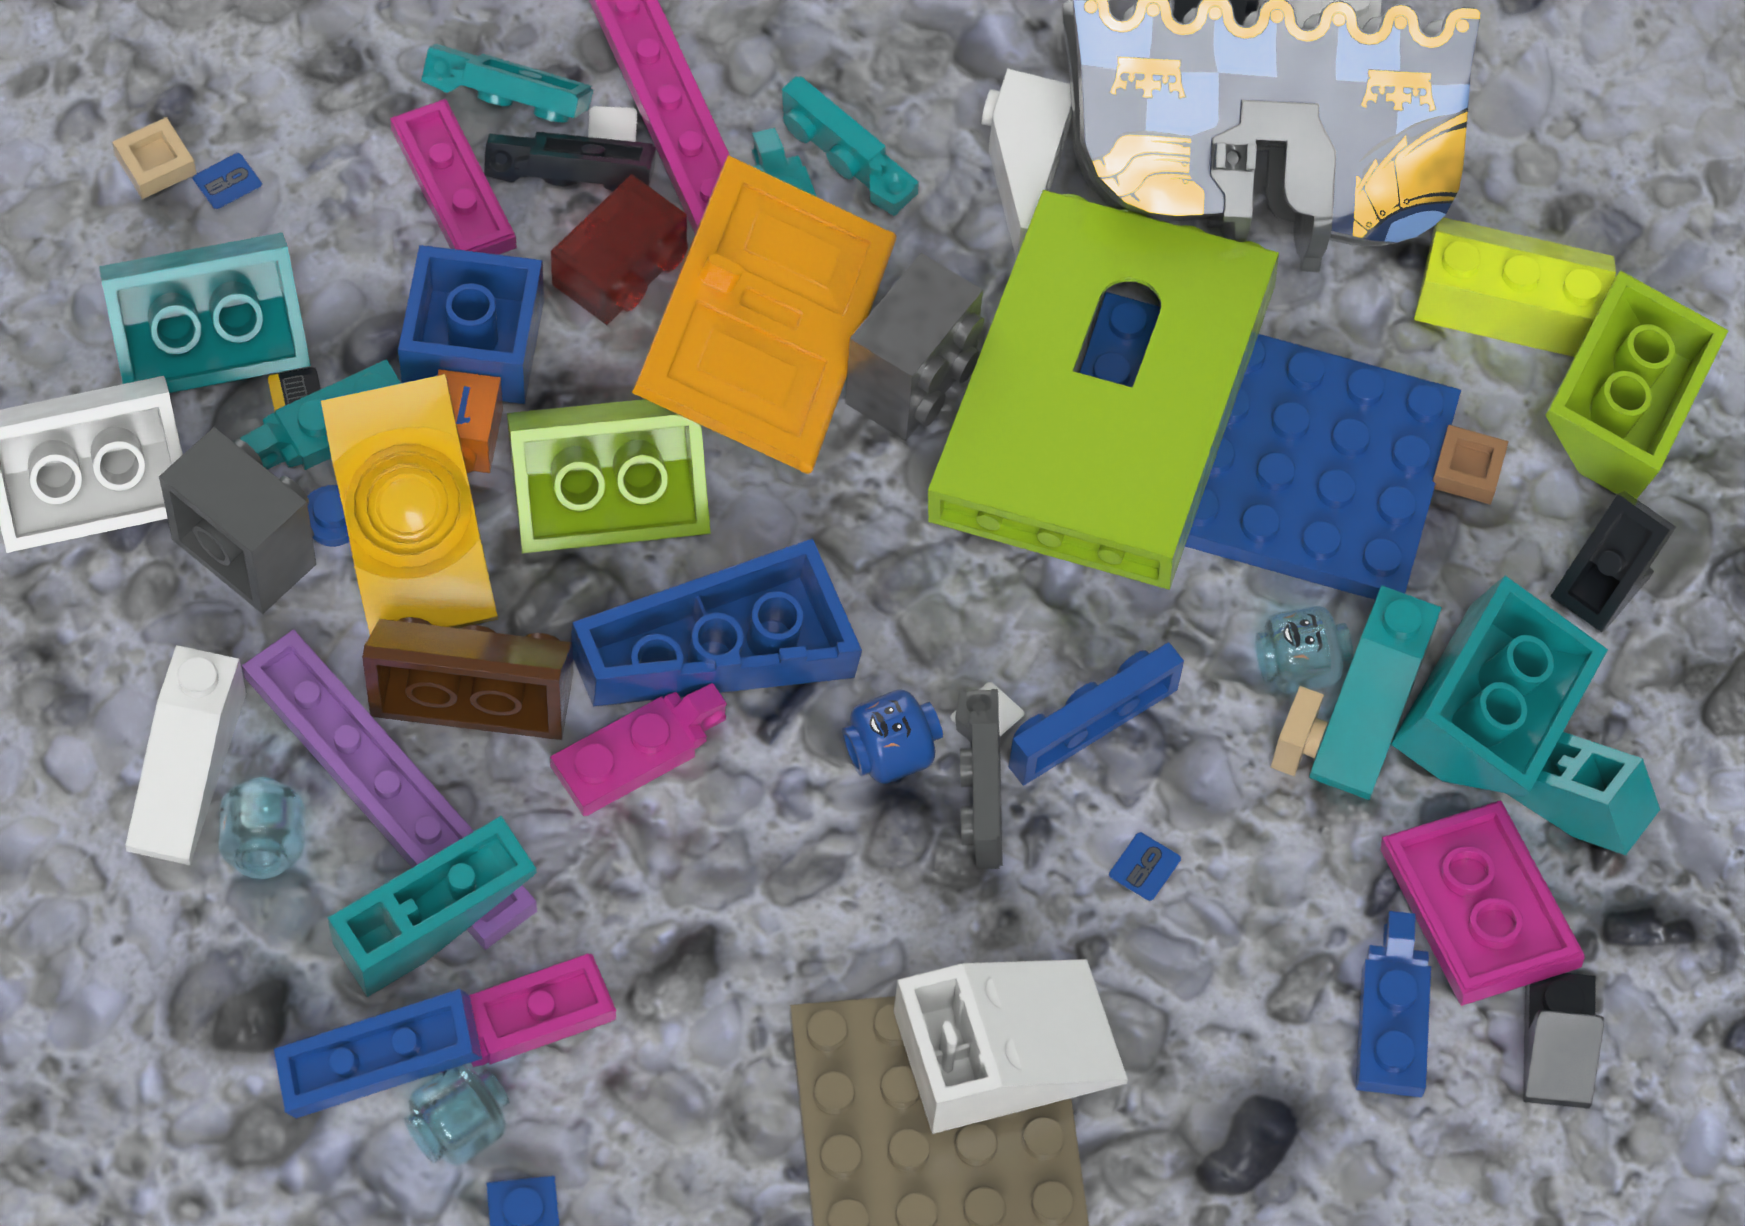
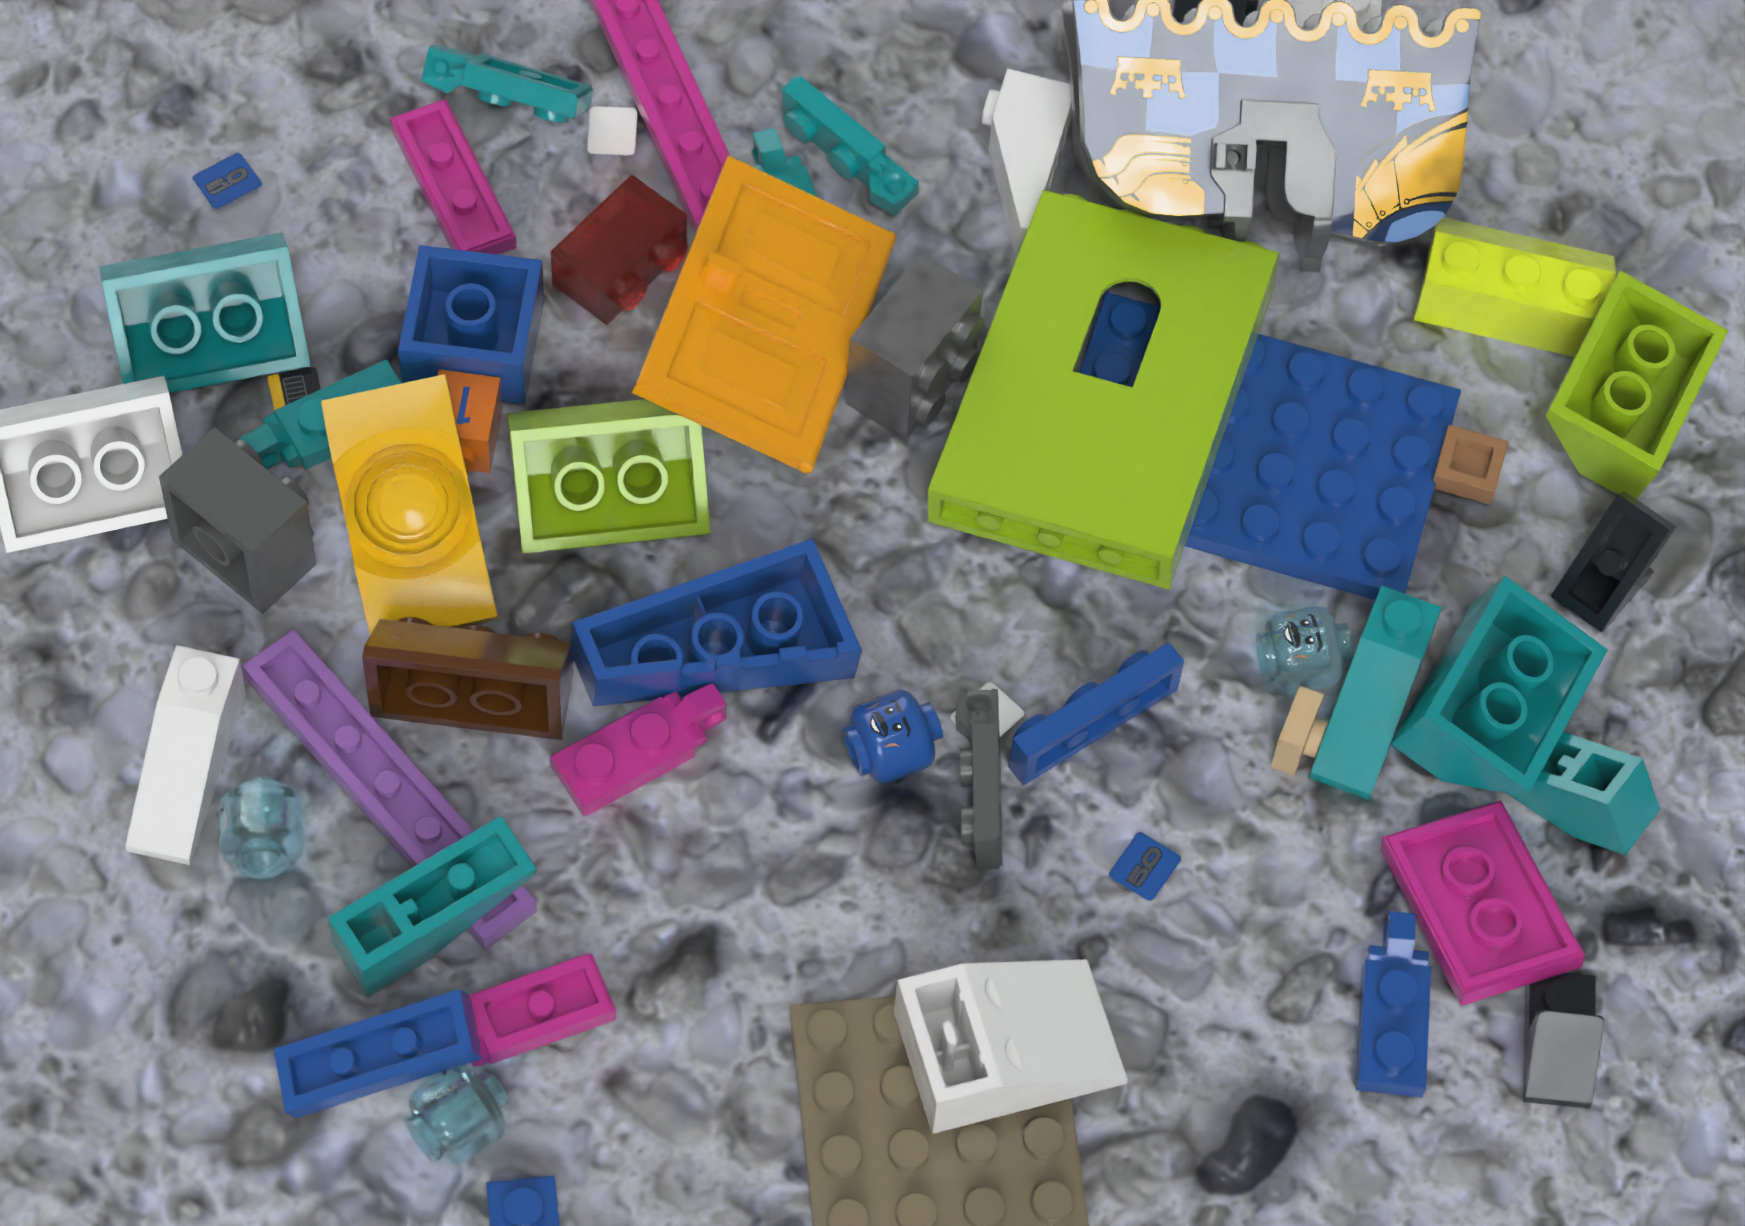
tan plate [112,117,196,199] -> none
blue plate [307,485,350,547] -> none
black hinge [484,131,656,193] -> none

